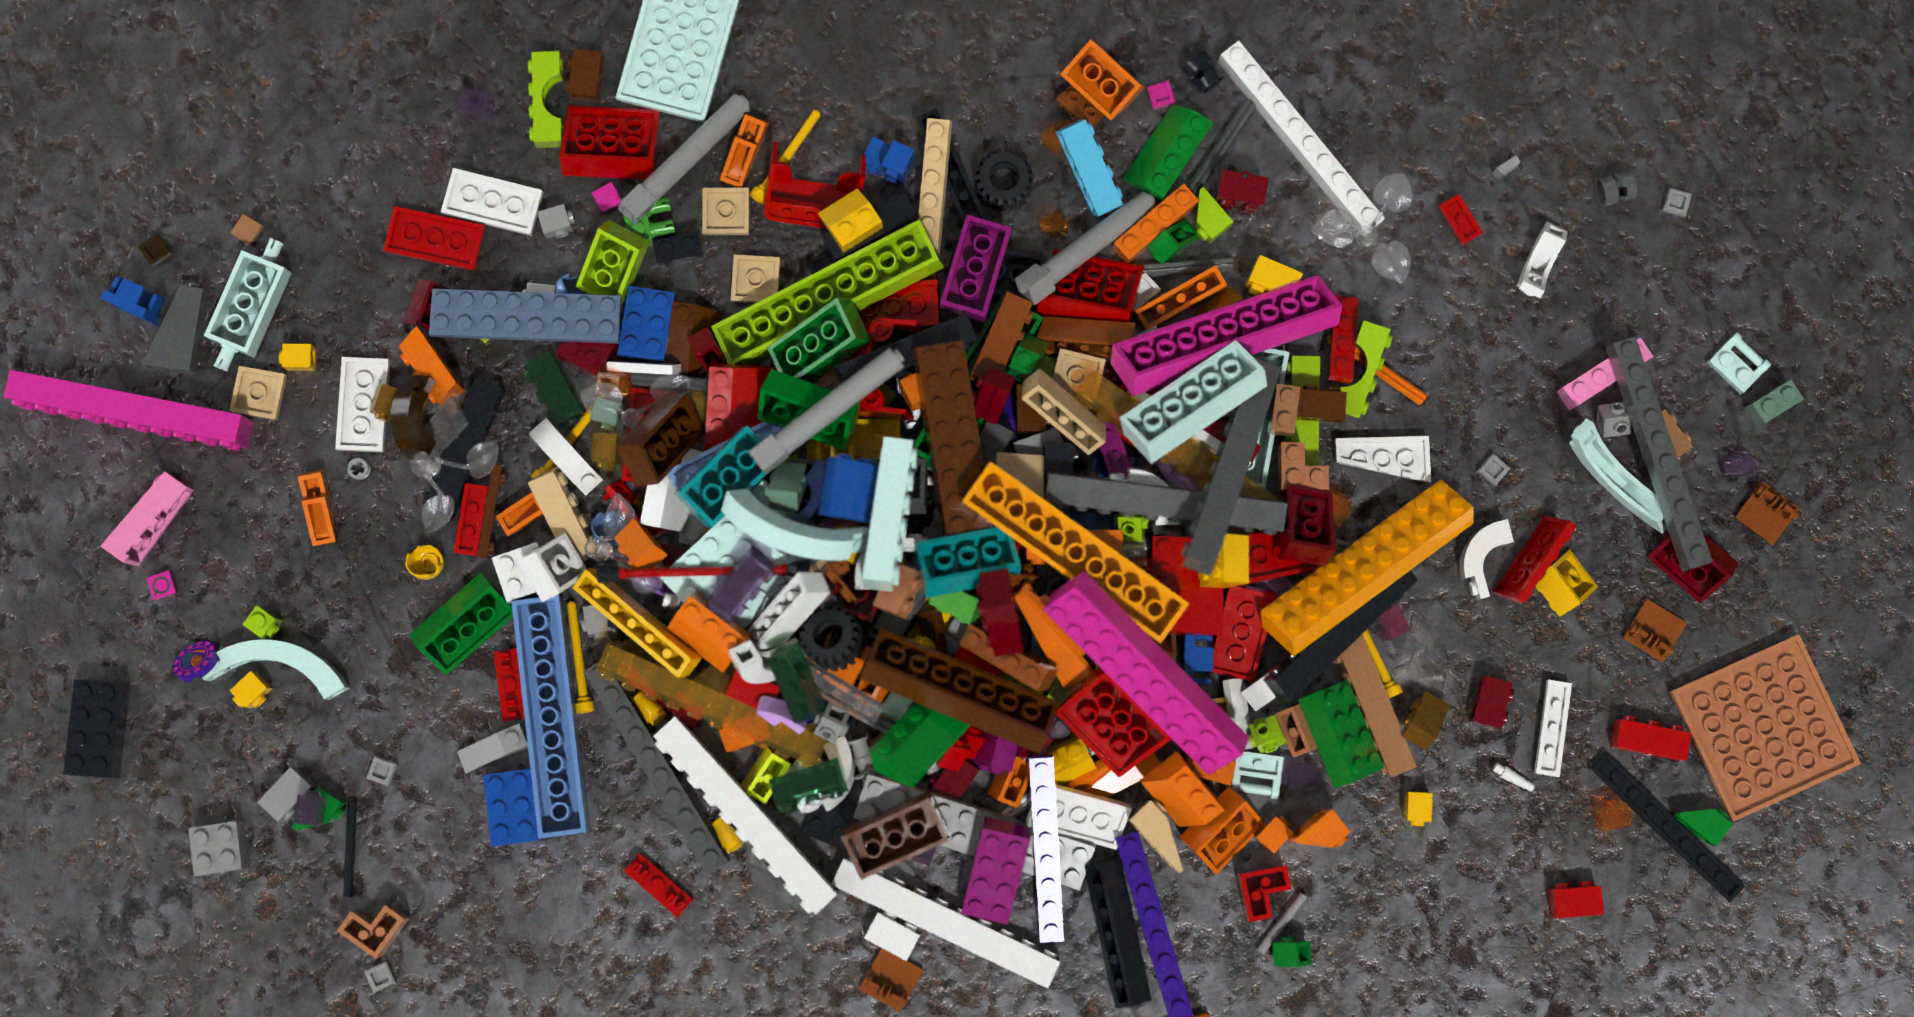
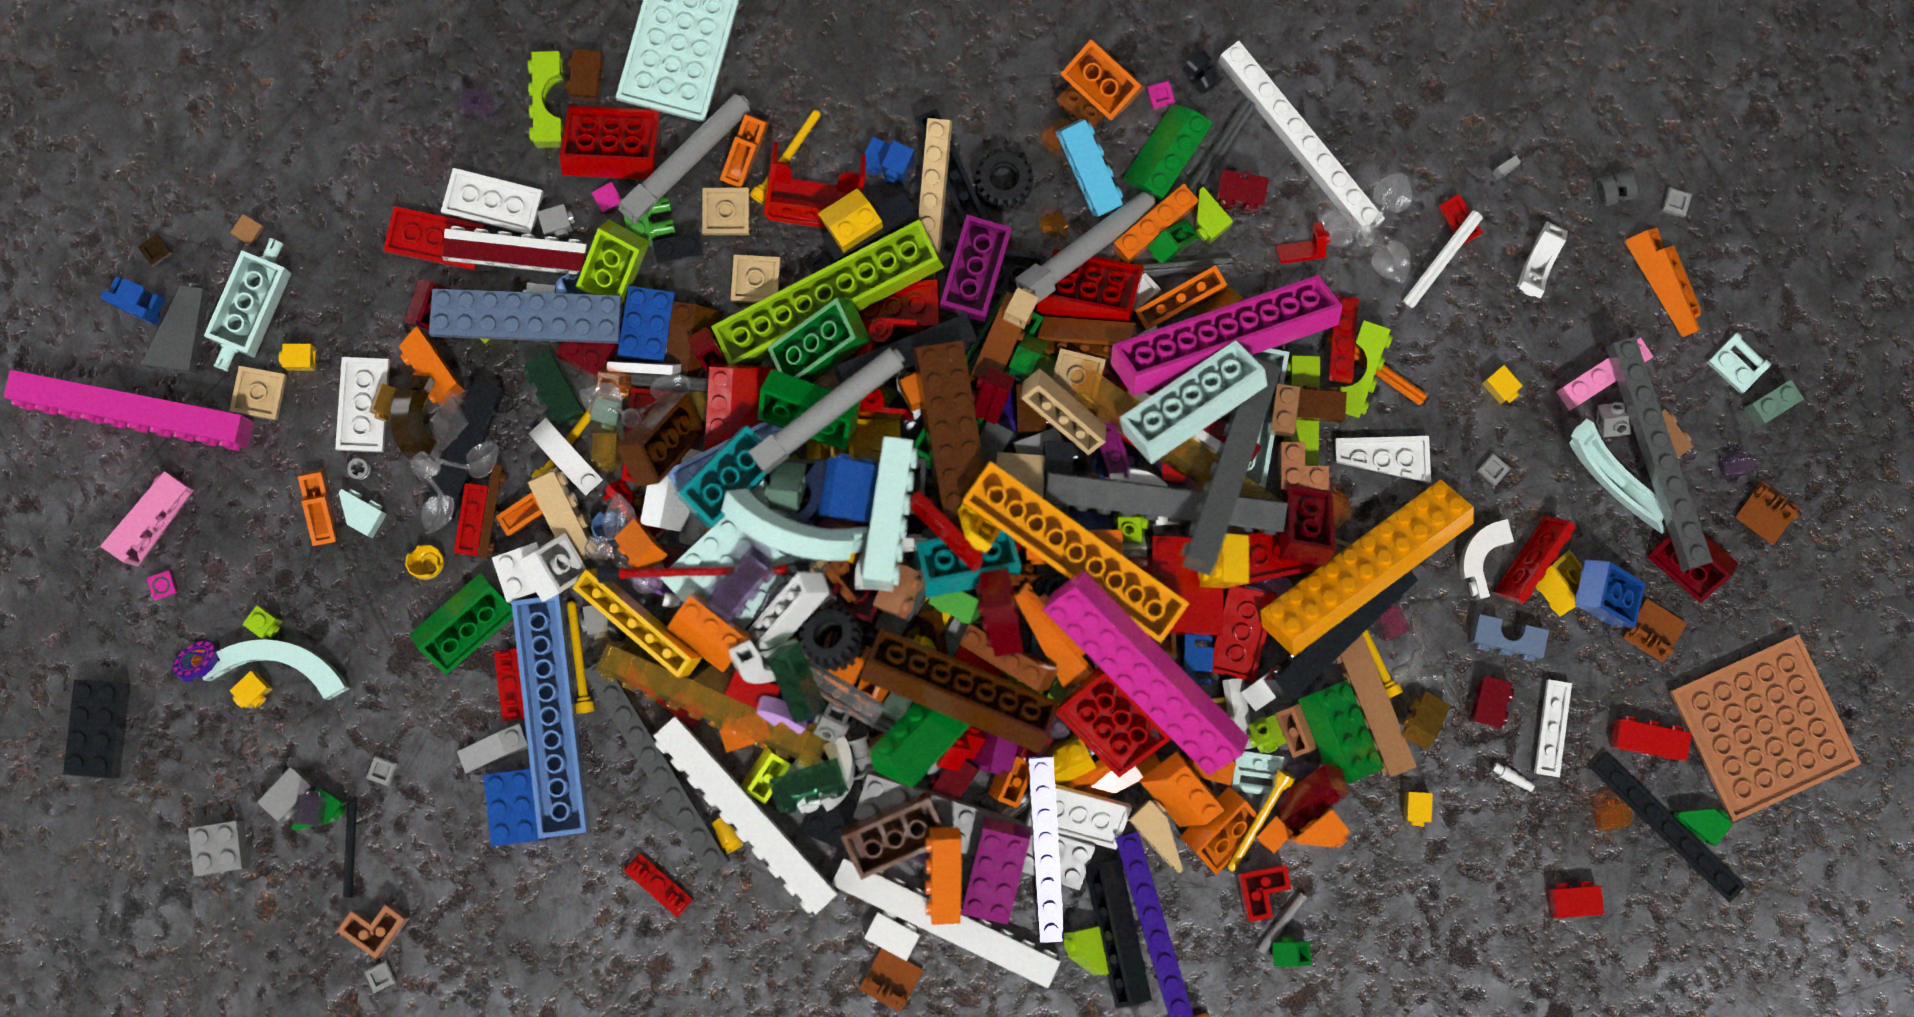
yellow cone [632,691,667,726] -> none
yellow slope [1243,255,1303,297] -> none
none -> light aqua slope [339,488,387,538]
none -> brick [442,226,587,275]
none -> red plate [911,491,983,572]
none -> orange brick [925,827,962,925]
none -> yellow wing [957,503,1001,553]
none -> tan brick [1003,287,1039,329]
none -> lime slope [1063,926,1109,976]
none -> red slope [1162,463,1186,484]
none -> yellow piece [1228,769,1295,871]
none -> red bracket [1276,222,1330,264]
none -> dark red brick [1277,763,1348,828]
none -> white axle [1403,210,1483,308]
none -> sand blue arch [1469,614,1549,662]
none -> yellow brick [1482,365,1522,404]
none -> blue brick [1575,560,1646,628]
none -> orange wedge [1625,227,1701,337]

